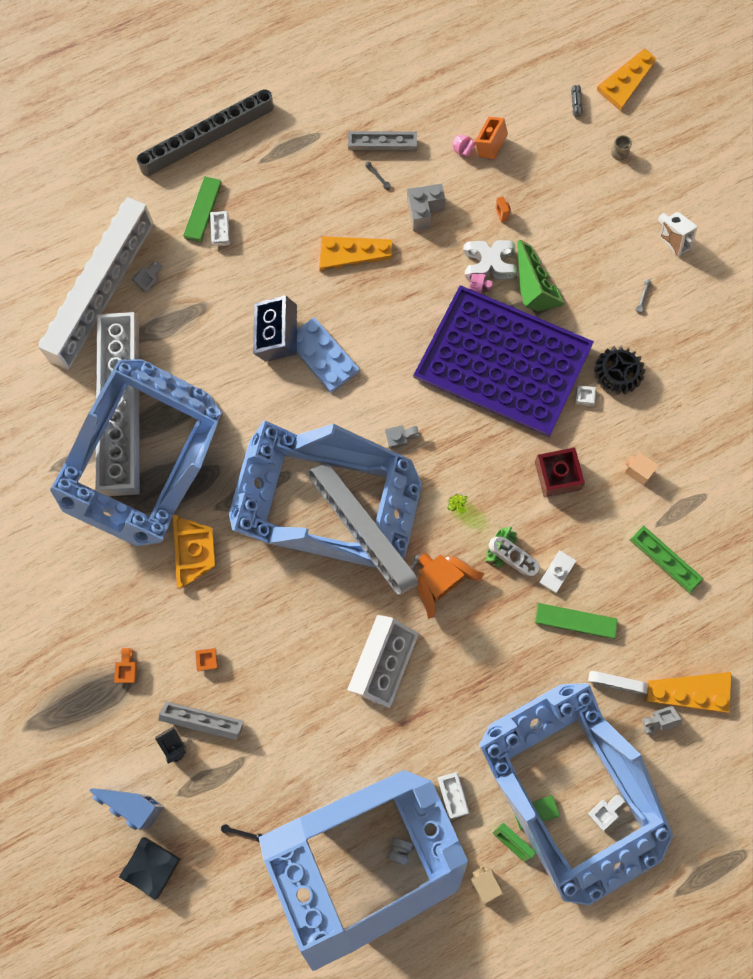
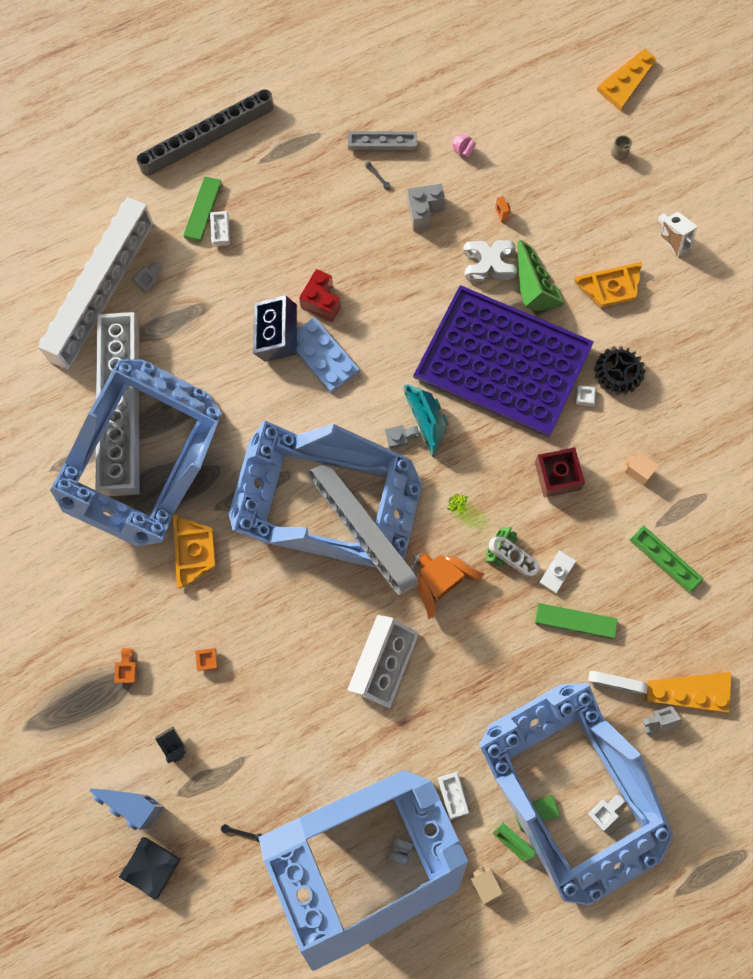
light grey plate [158,701,244,740] -> none
light orange wing [319,236,392,271] -> none
bright pink piece [469,273,492,294] -> none
orange brick [475,116,508,159] -> none
dark grey axle [571,85,583,117] -> none
light grey hinge [635,279,651,313] -> none
none -> red brick [299,269,341,322]
none -> teal wedge [404,384,448,457]
none -> light orange wing [574,262,642,308]

